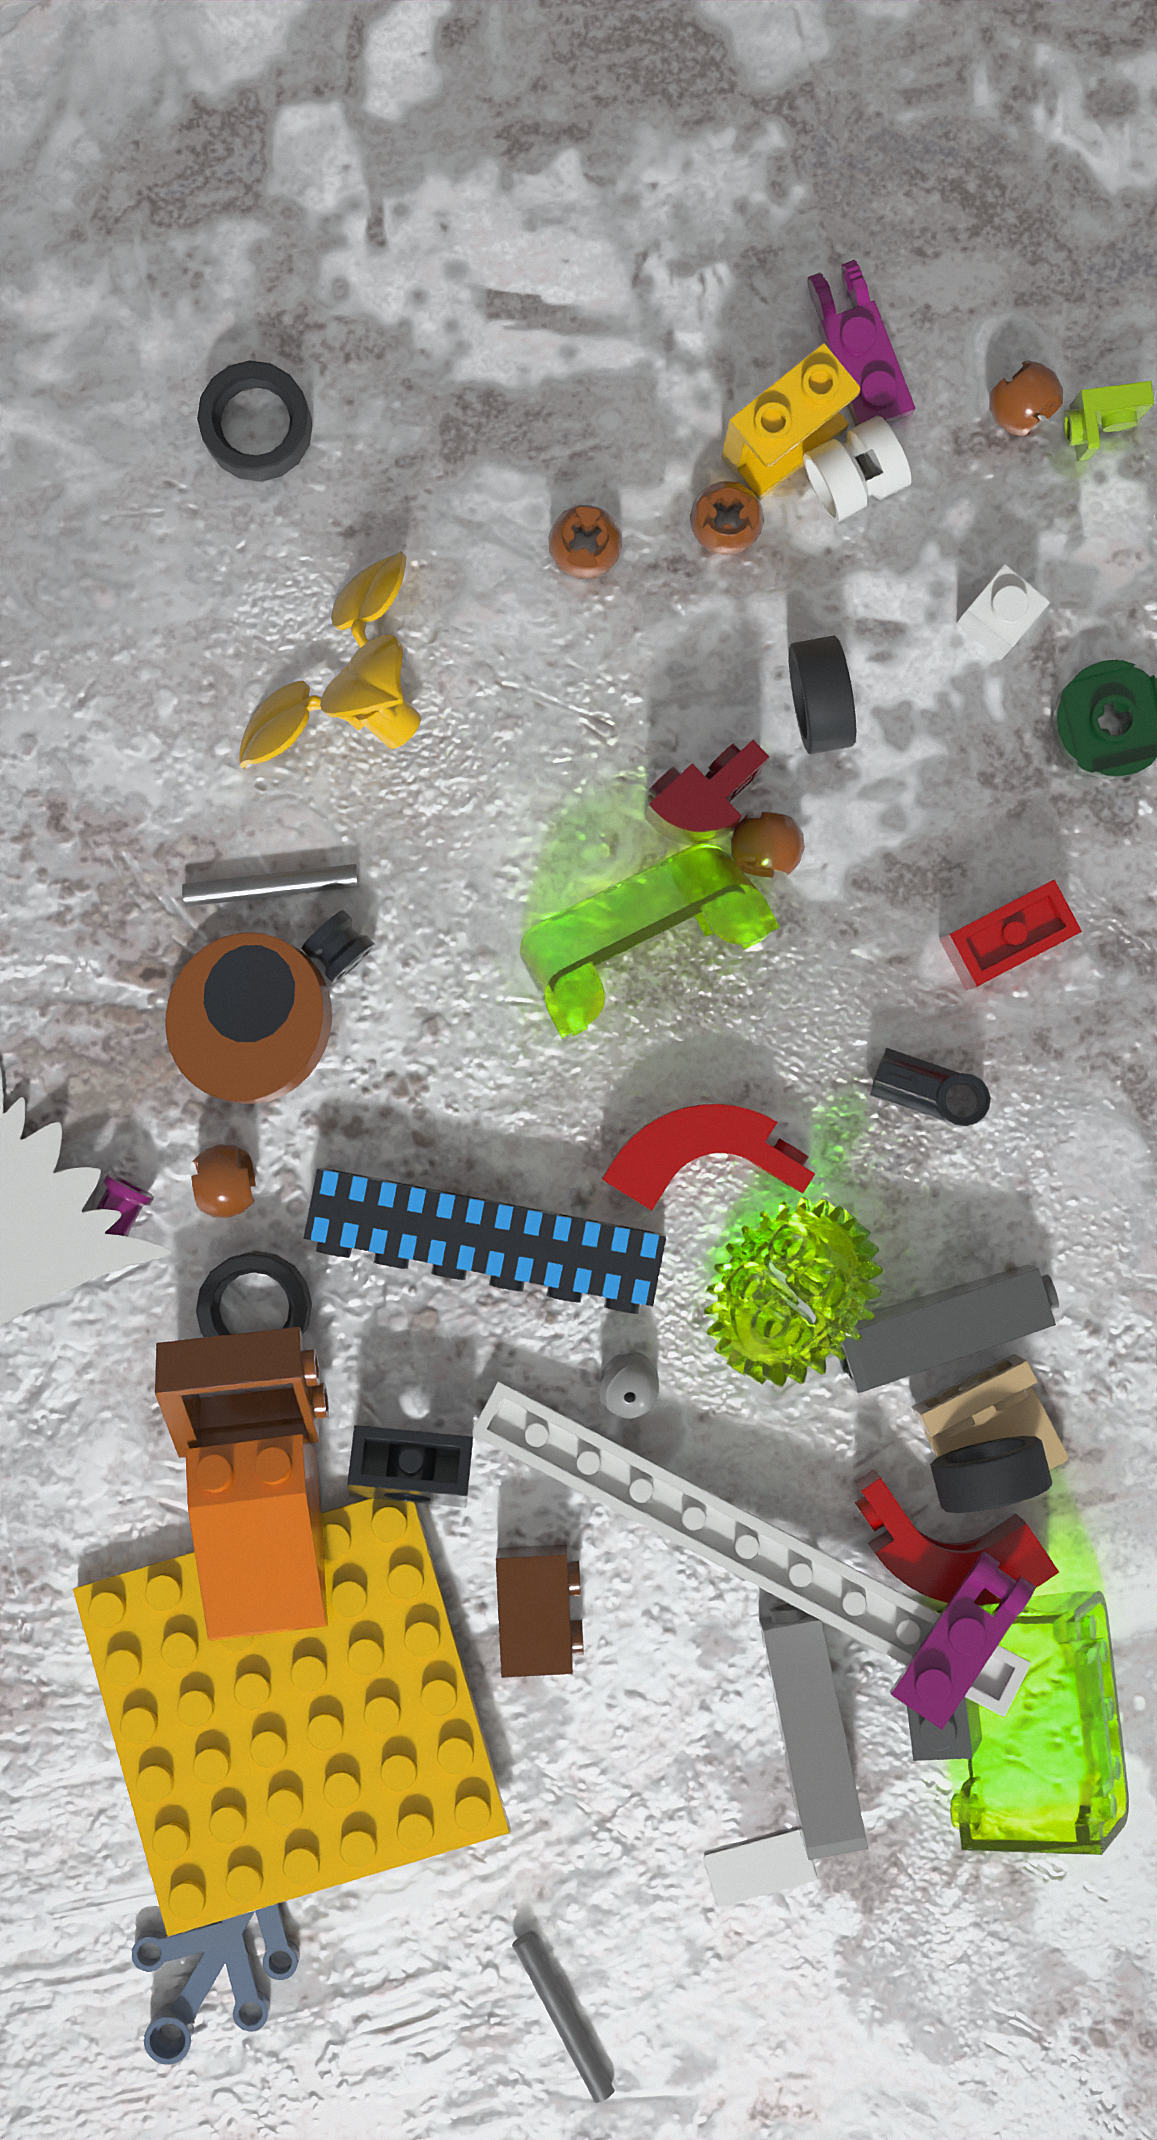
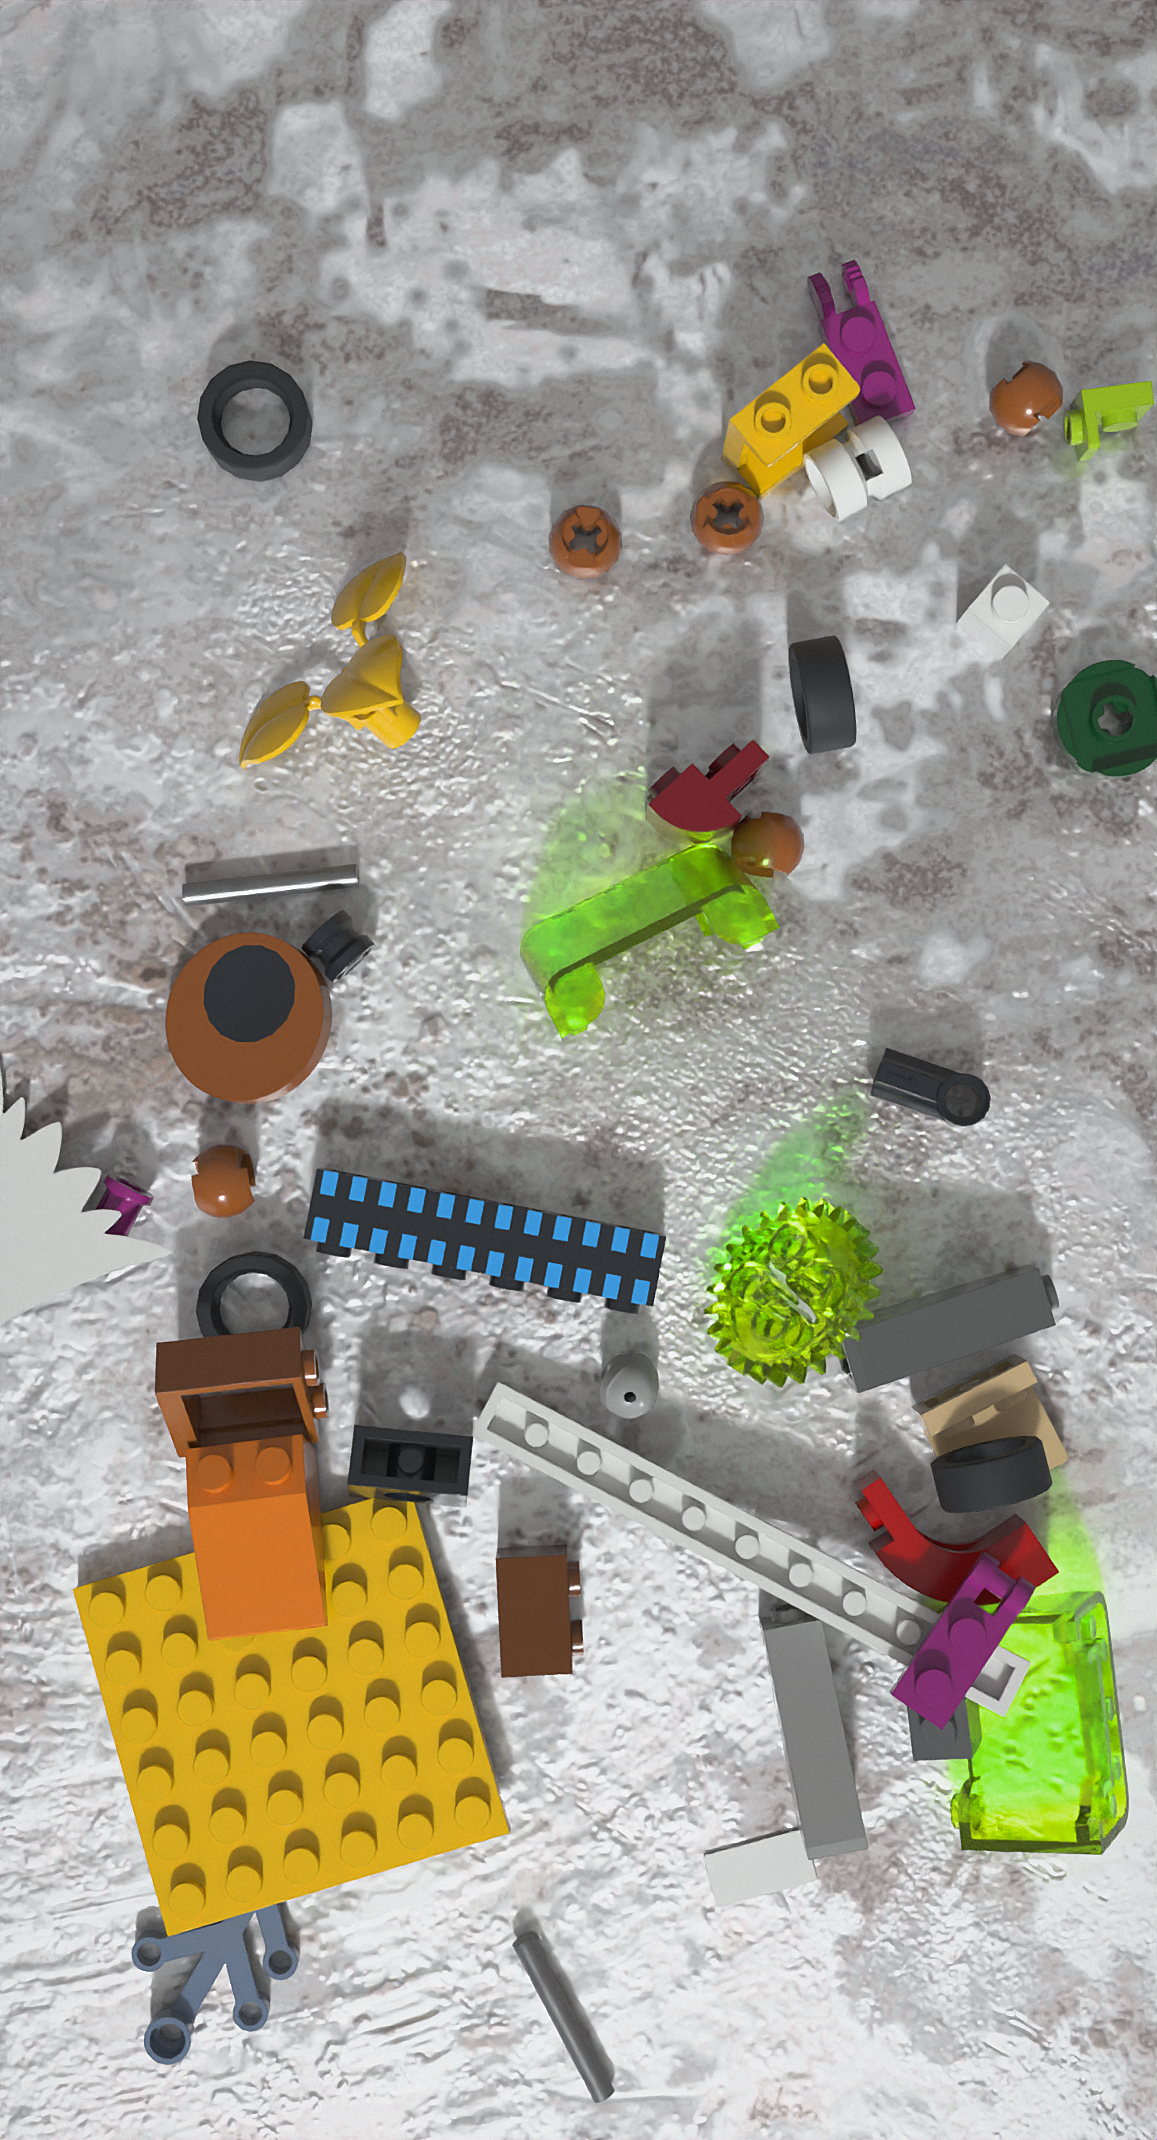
red arch [601,1104,815,1211] -> none
red panel [940,879,1082,990] -> none

